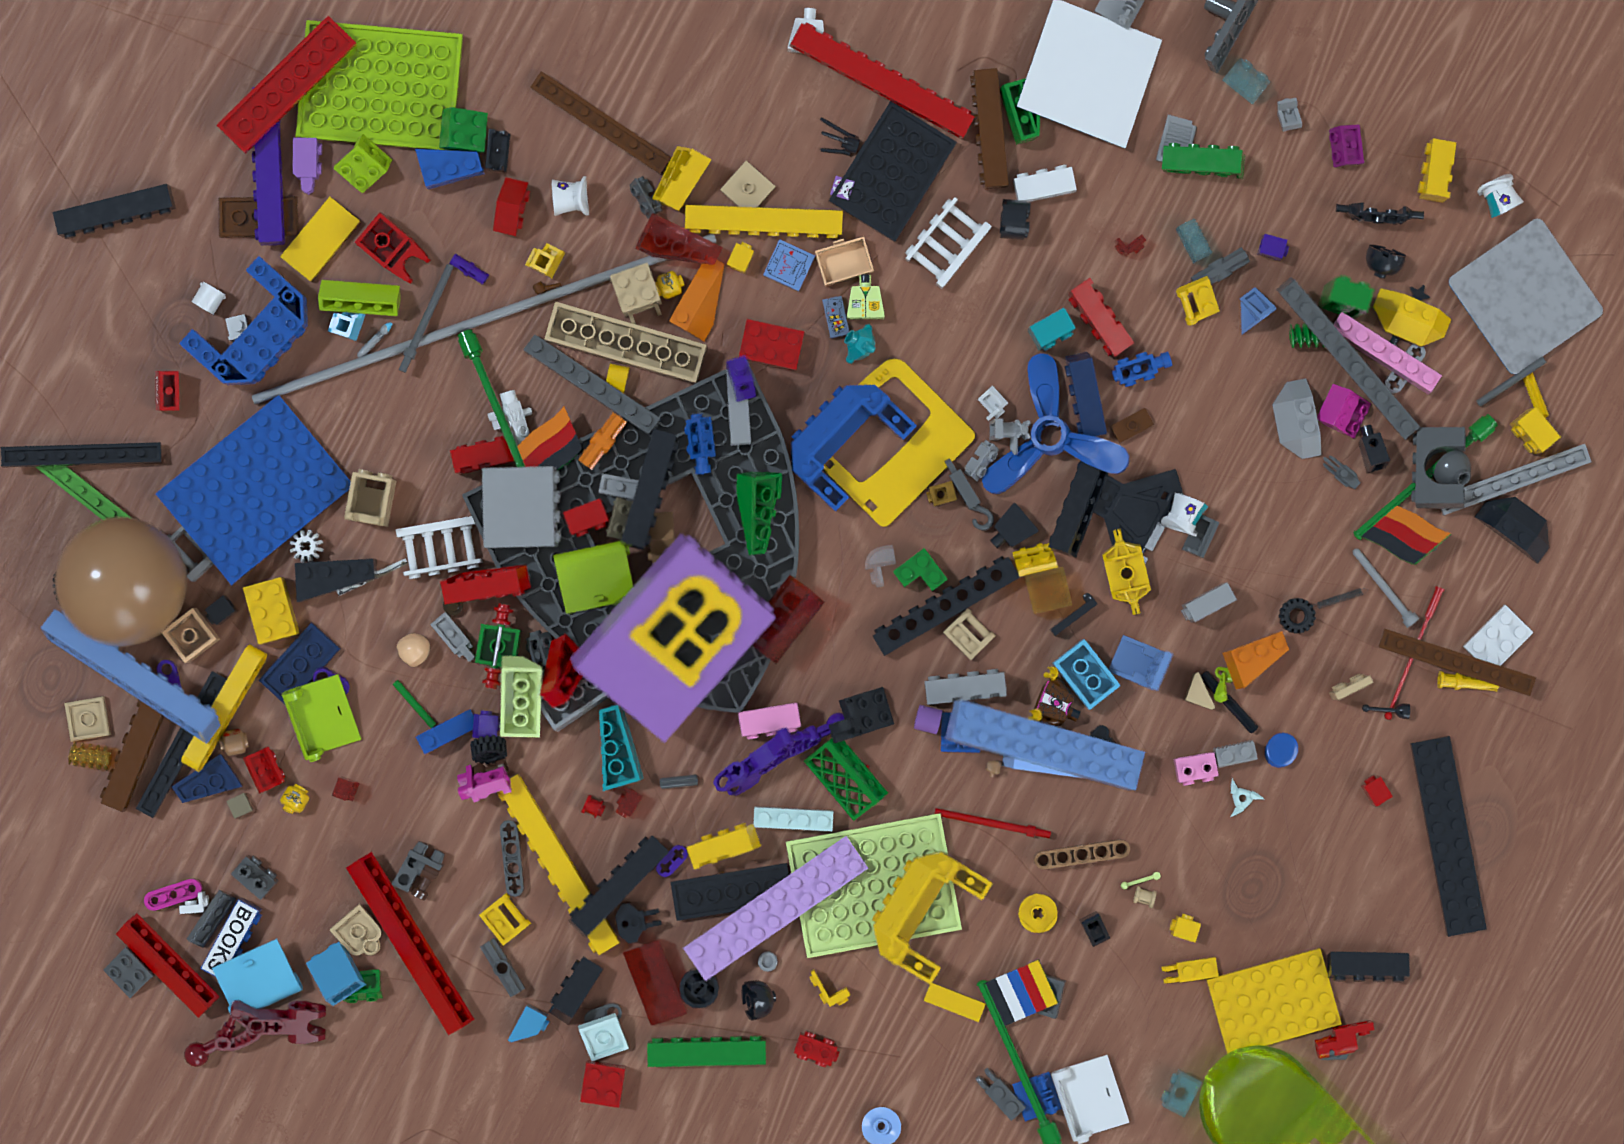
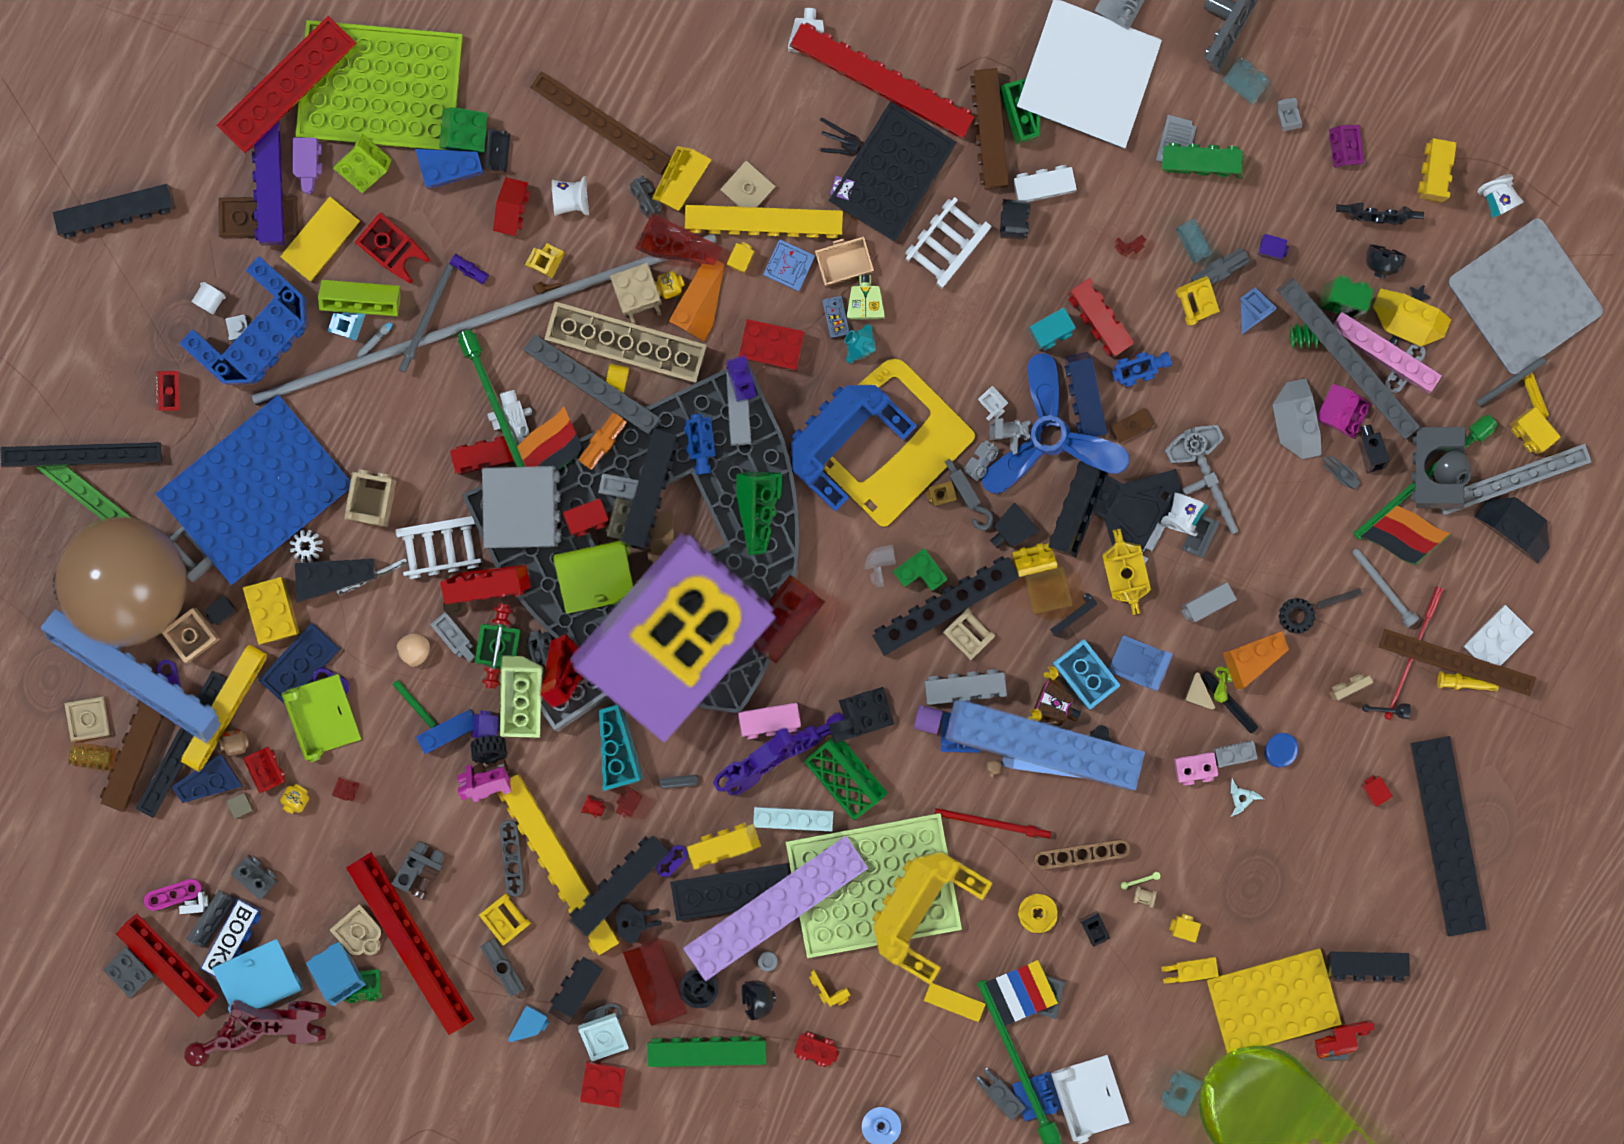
none -> light grey bar [1164,425,1239,534]

